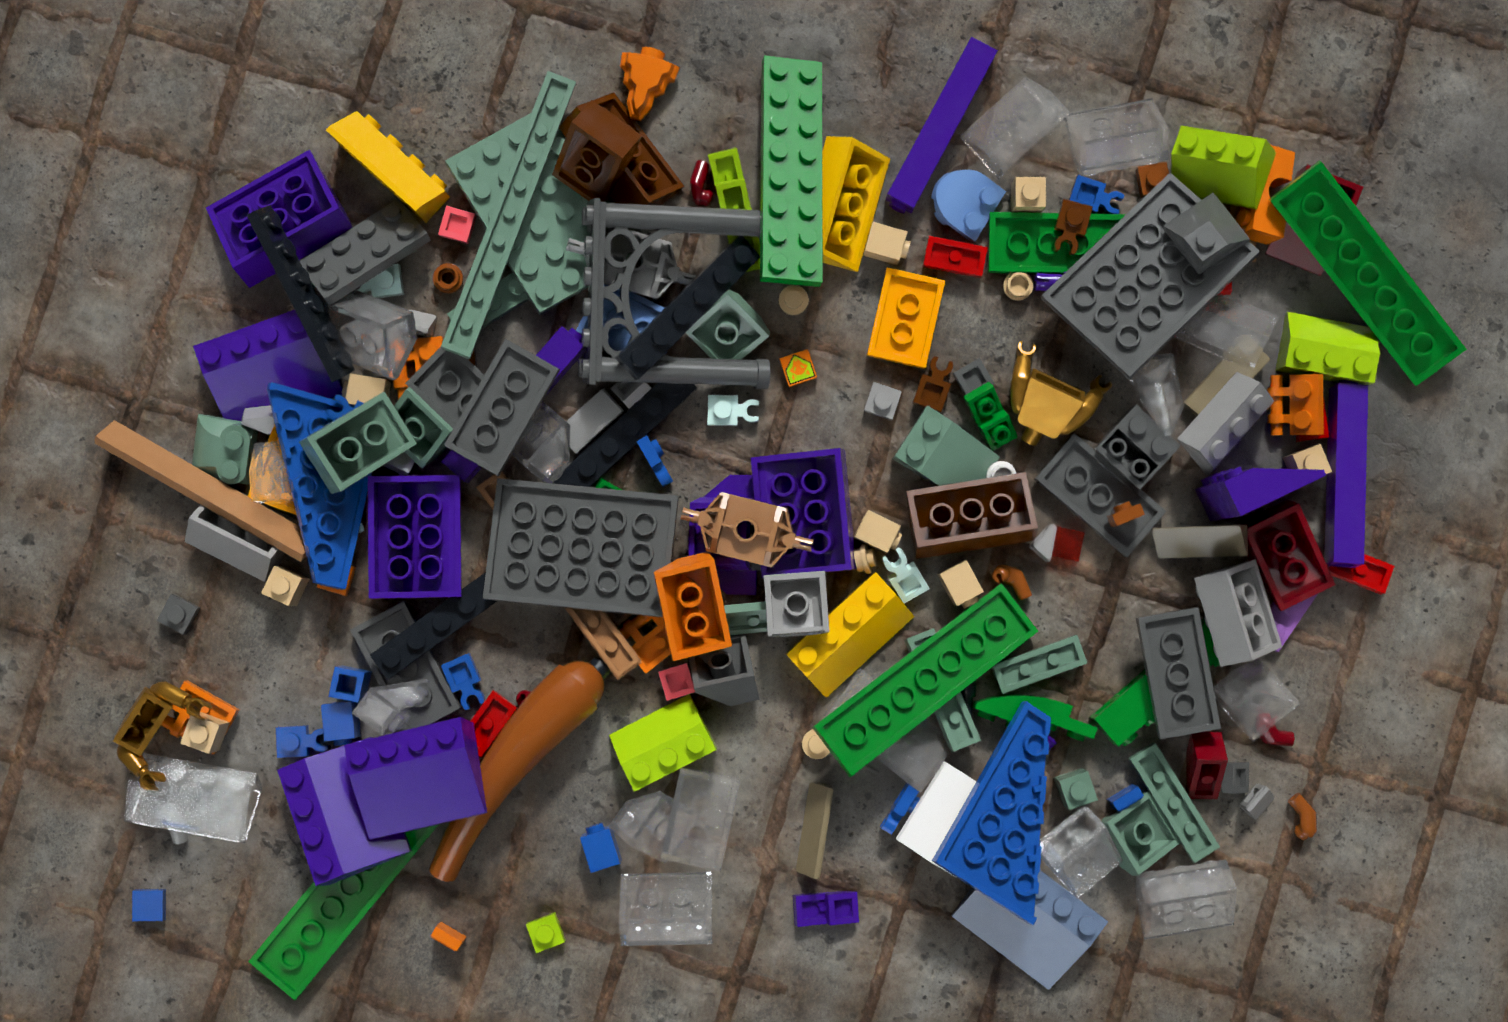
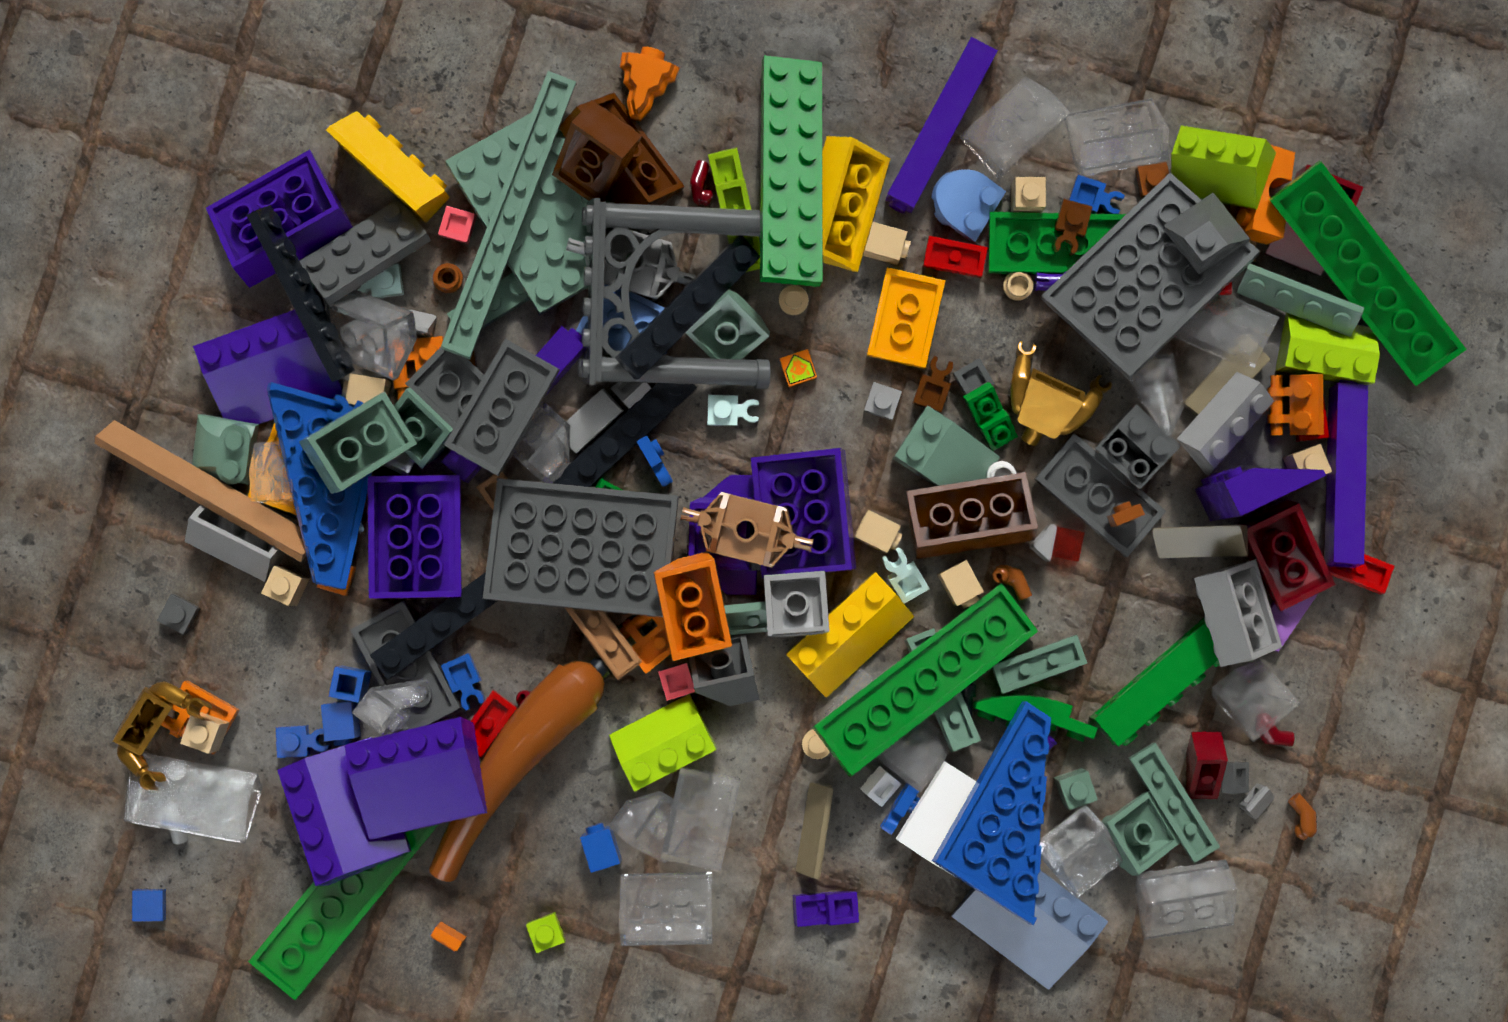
light grey slope [241,405,275,435] -> none
tan plate [854,544,876,574] -> none
blue tile [1107,784,1144,812] -> none
dark grey plate [1136,607,1221,739] -> none
none -> white plate [860,766,901,807]
none -> sand green plate [1236,264,1364,337]

